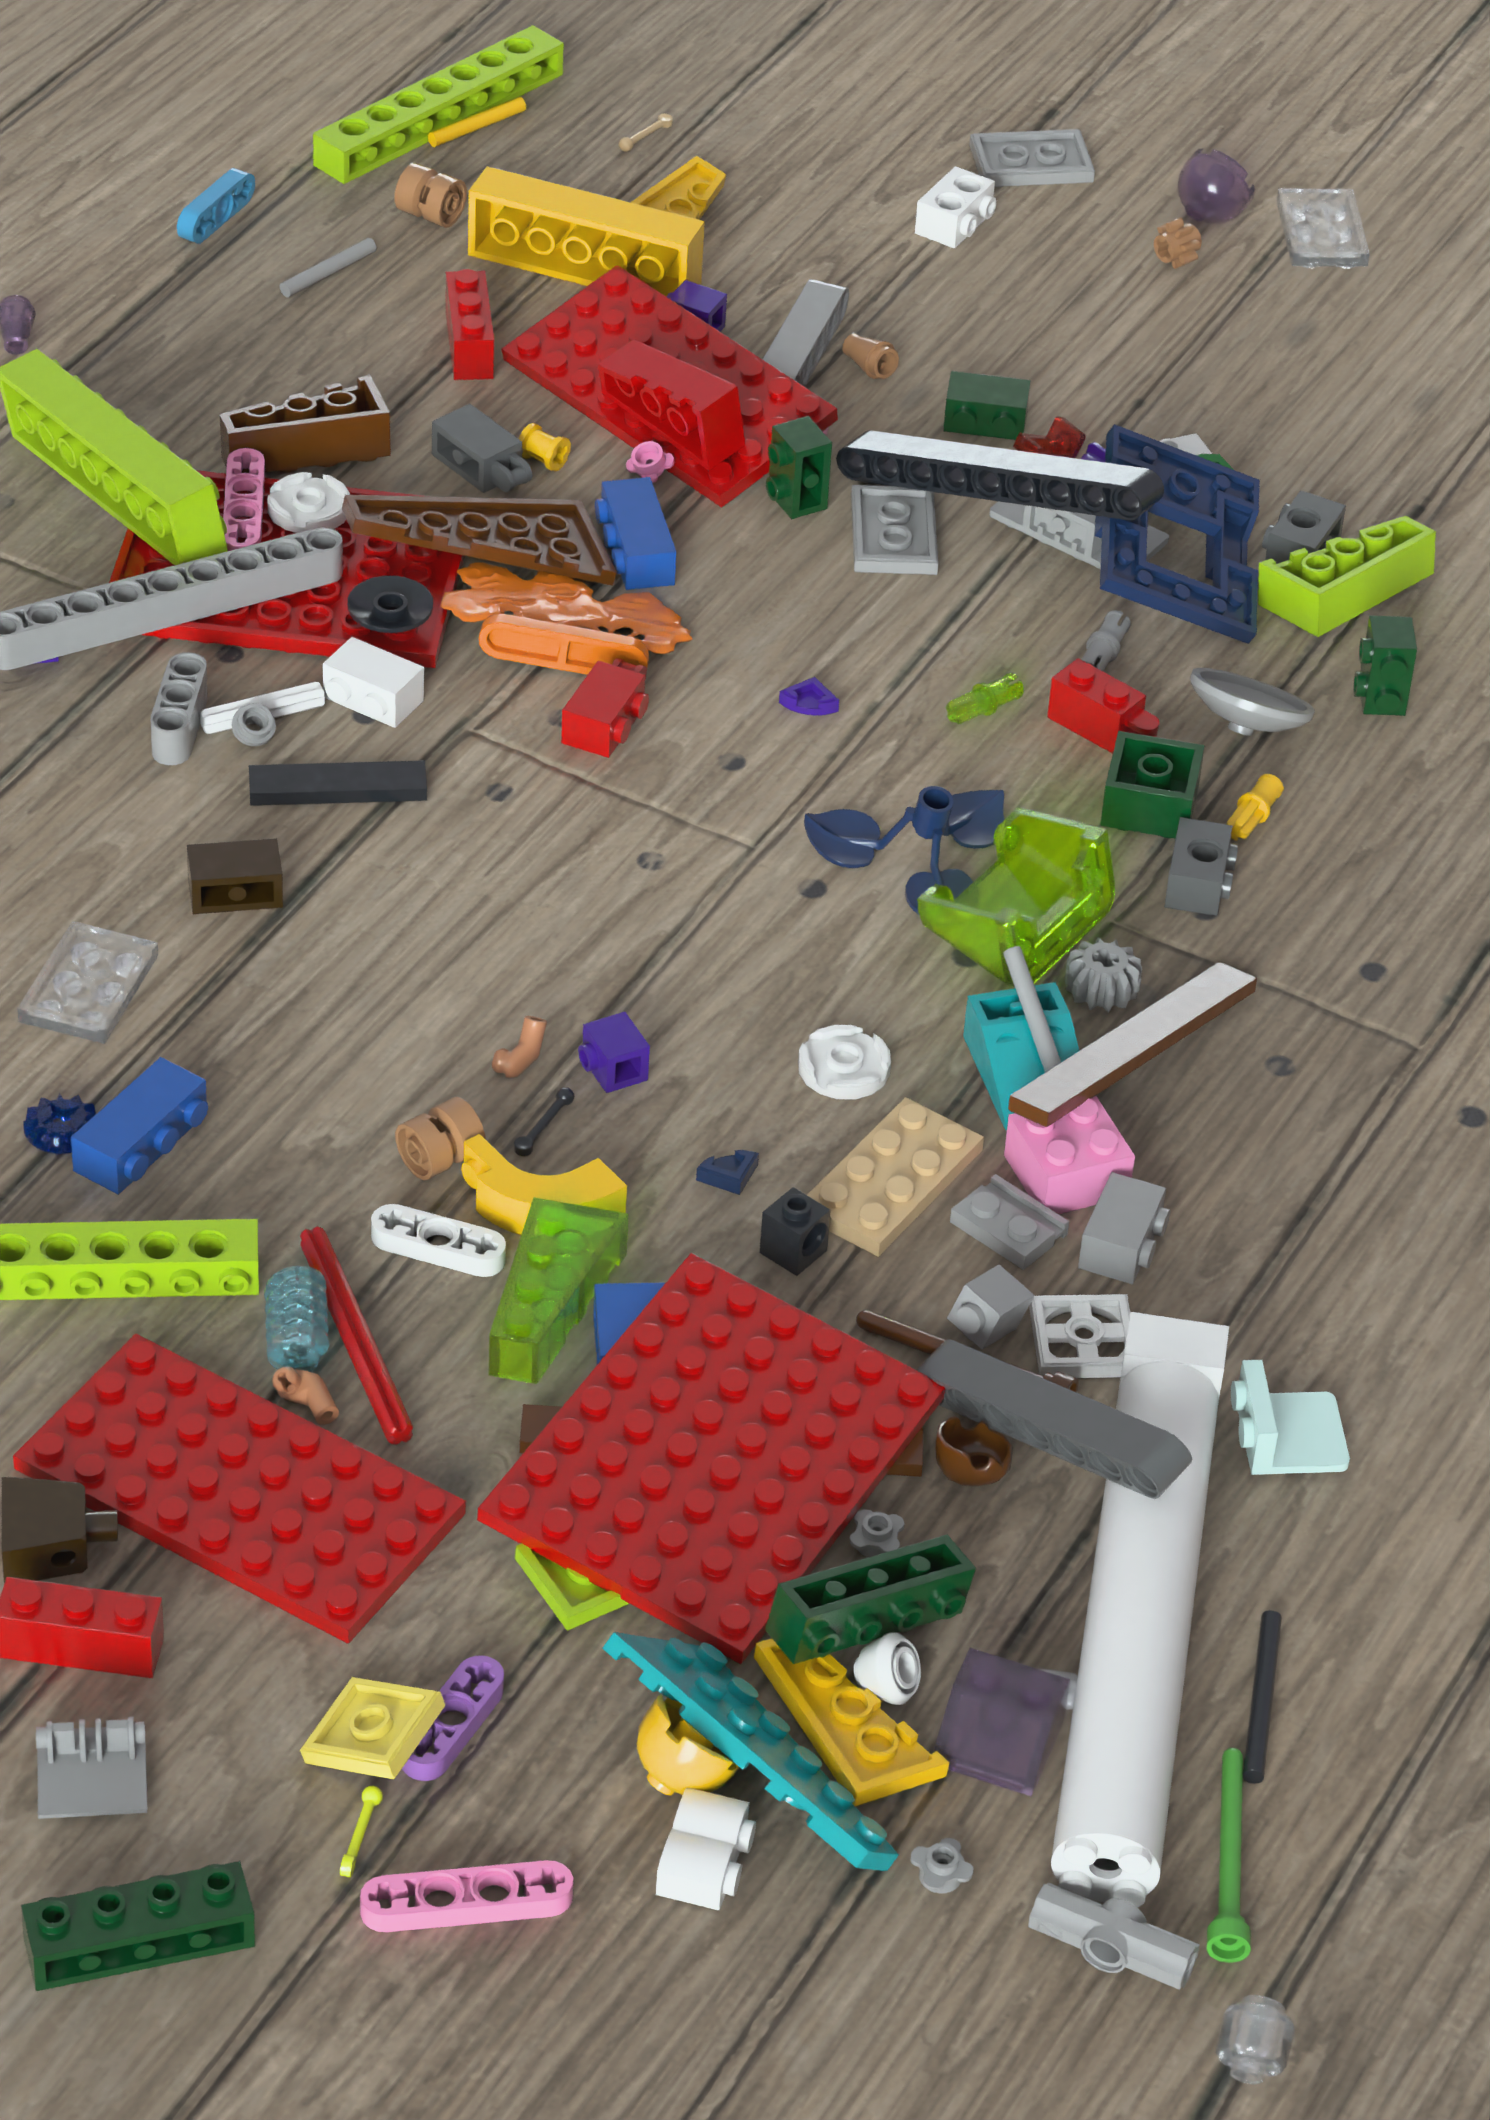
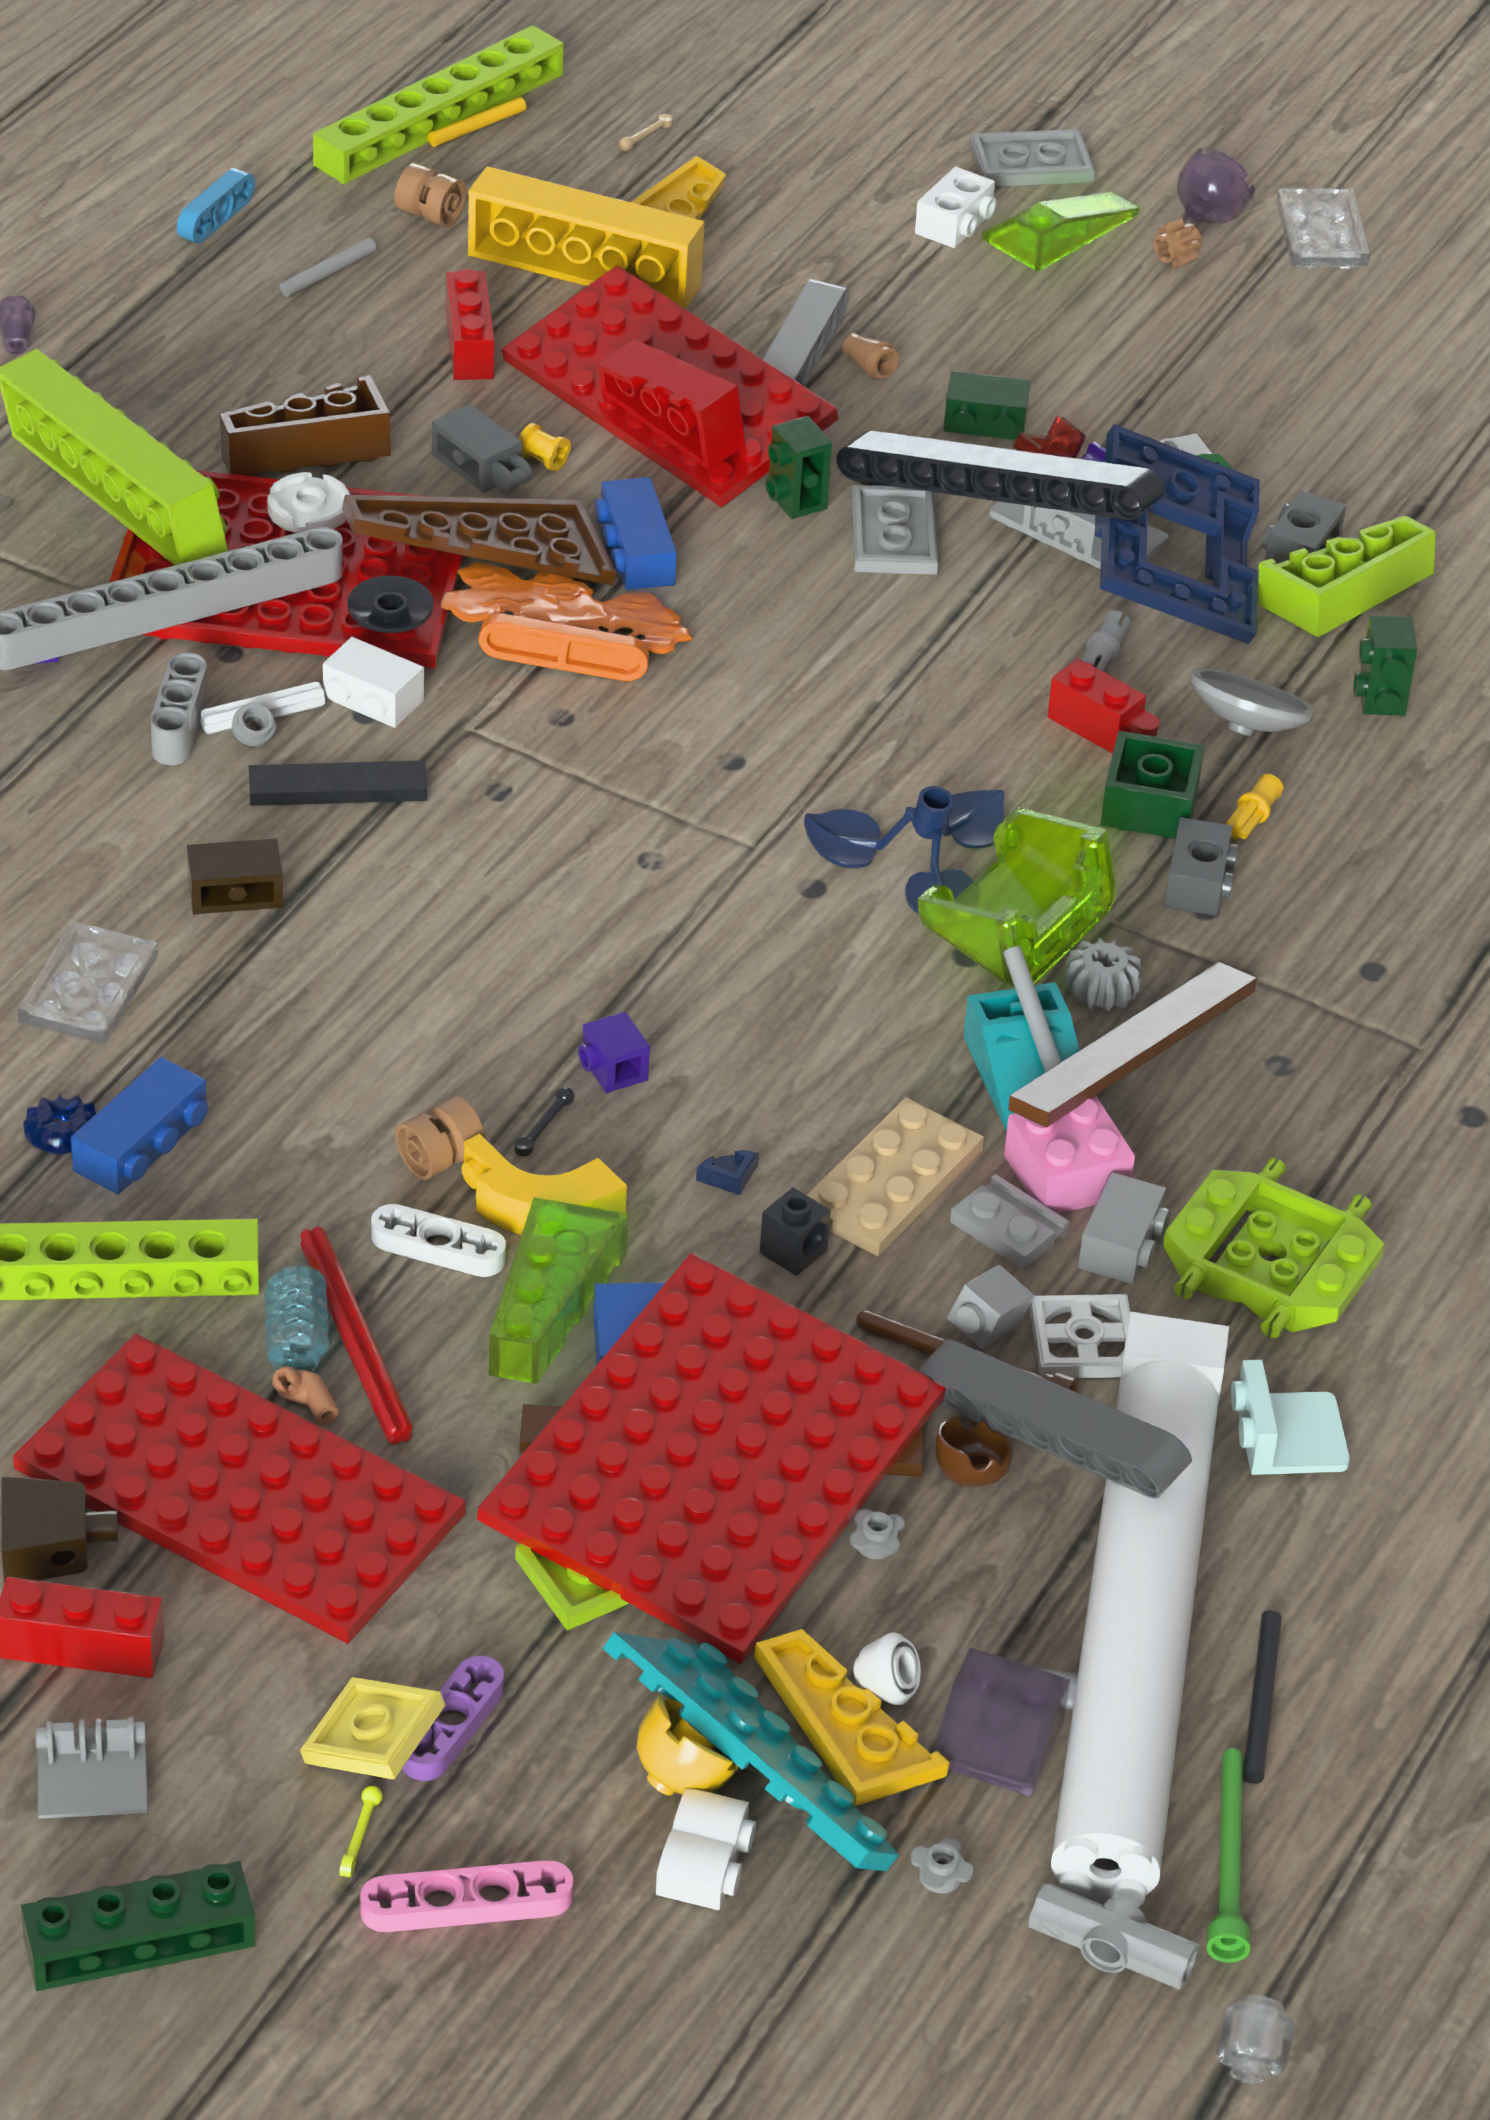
bright pink beam [223,448,265,551] -> none
nougat arm [492,1016,547,1078] -> none
red brick [561,658,649,758] -> none
bright pink plate [626,441,674,483] -> none
dark purple brick [667,280,727,332] -> none
dark green brick [765,1534,976,1664] -> none
dark purple tile [779,677,839,716] -> none
white tile [798,1025,891,1099] -> none
clear neon green axle [946,673,1024,724] -> none
none -> clear neon green wedge [981,192,1140,271]
none -> lime piece [1163,1158,1385,1338]

